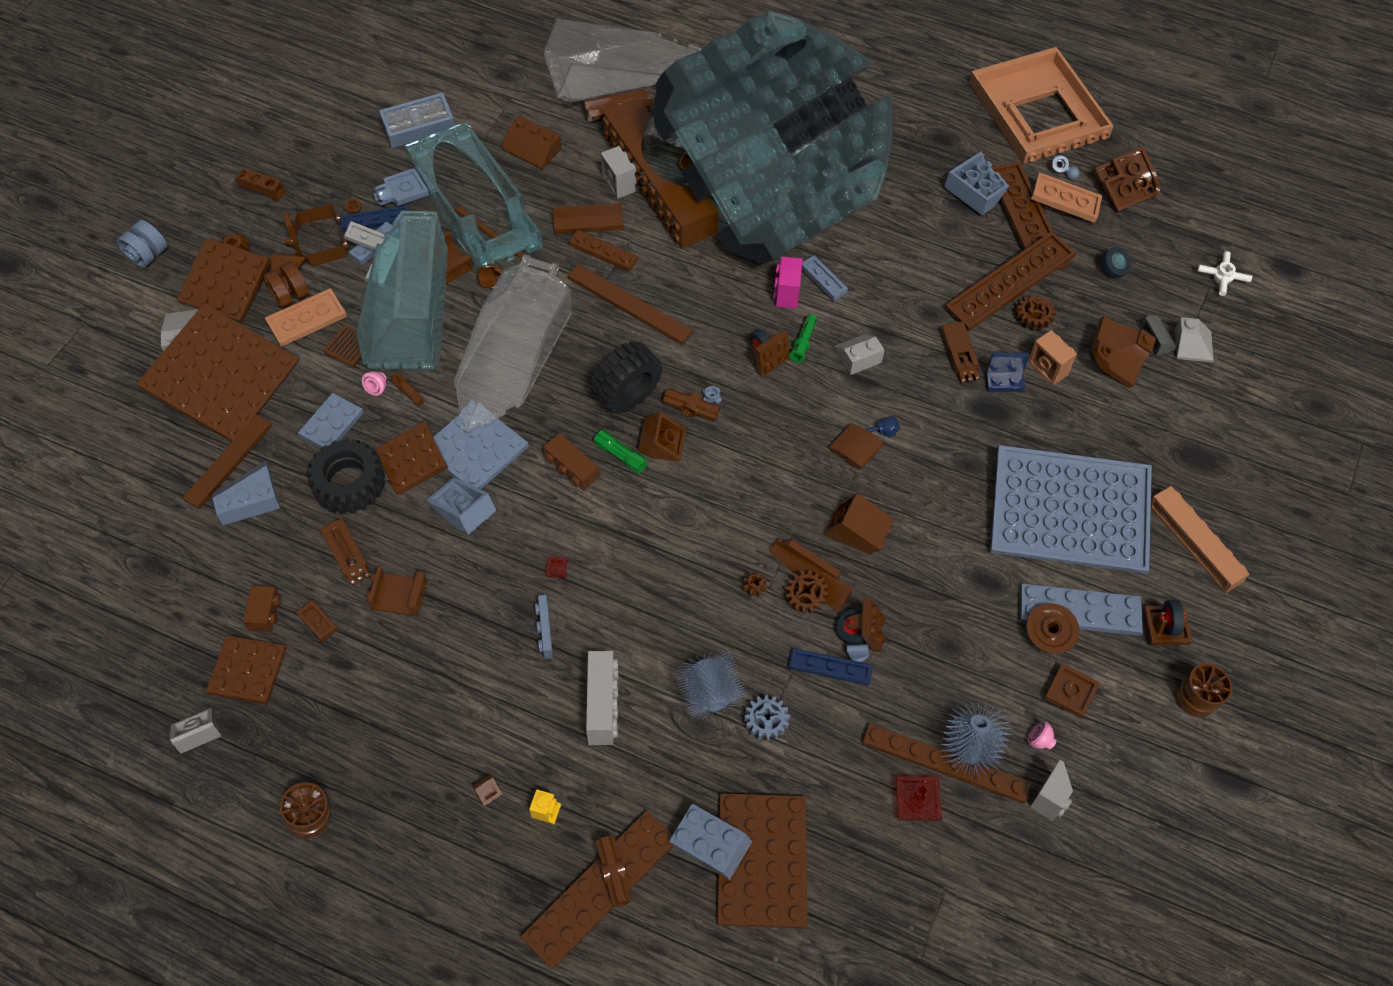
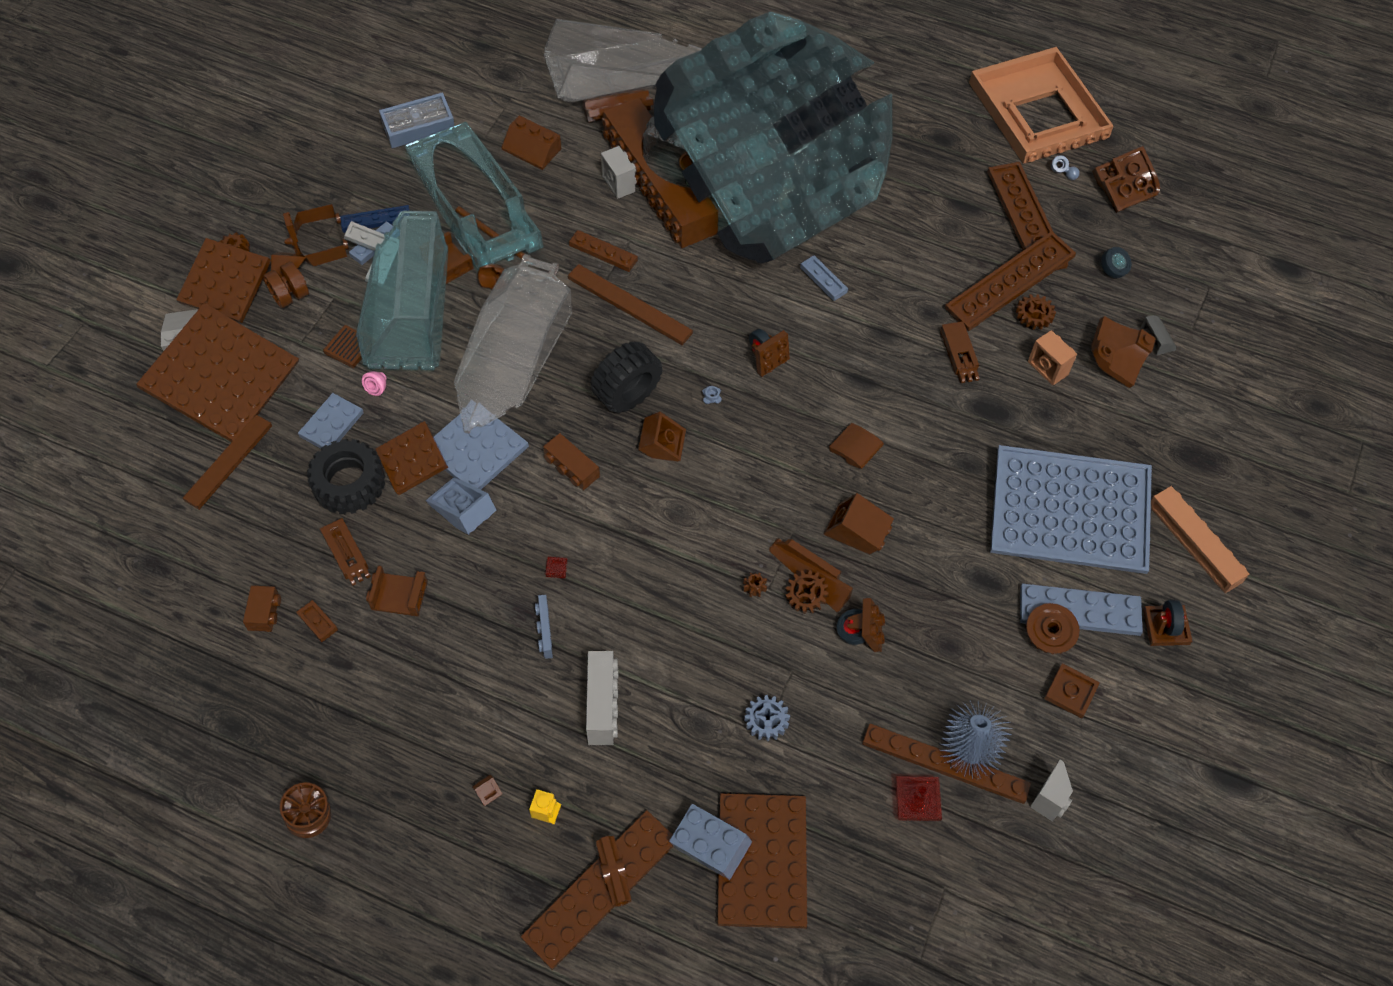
sand blue wheel [117,220,167,268] -> none
light grey slope [170,708,222,753] -> none
reddish brown plate [206,635,287,705] -> none
sand blue wedge [213,460,280,525] -> none
reddish brown leg [235,169,286,202] -> none
nougat plate [265,288,347,347] -> none
reddish brown plate [345,199,362,214] -> none
sand blue plate [373,168,429,206] -> none
reddish brown piece [391,373,425,406] -> none
reddish brown panel [553,203,623,234] -> none
green axle [594,429,648,473] -> none
reddish brown piece [663,388,721,422] -> none
sand blue piece [674,650,747,719] -> none
dark pink brick [774,257,803,309] -> none
green pin [789,314,817,363] -> none
dark blue tile [789,648,873,686] -> none
light grey slope [833,334,885,375] -> none
sand blue plate [847,644,869,662] -> none
dark blue piece [867,416,900,438] -> none
sand blue wedge [944,151,1009,215] -> none
dark blue bracket [985,352,1029,392] -> none
bright pink brick [1028,721,1056,750] -> none
nougat plate [1031,172,1102,223] -> none
light grey slope [1174,317,1214,362] -> none
reddish brown wheel [1176,663,1232,717] -> none
white bar [1197,251,1252,296] -> none

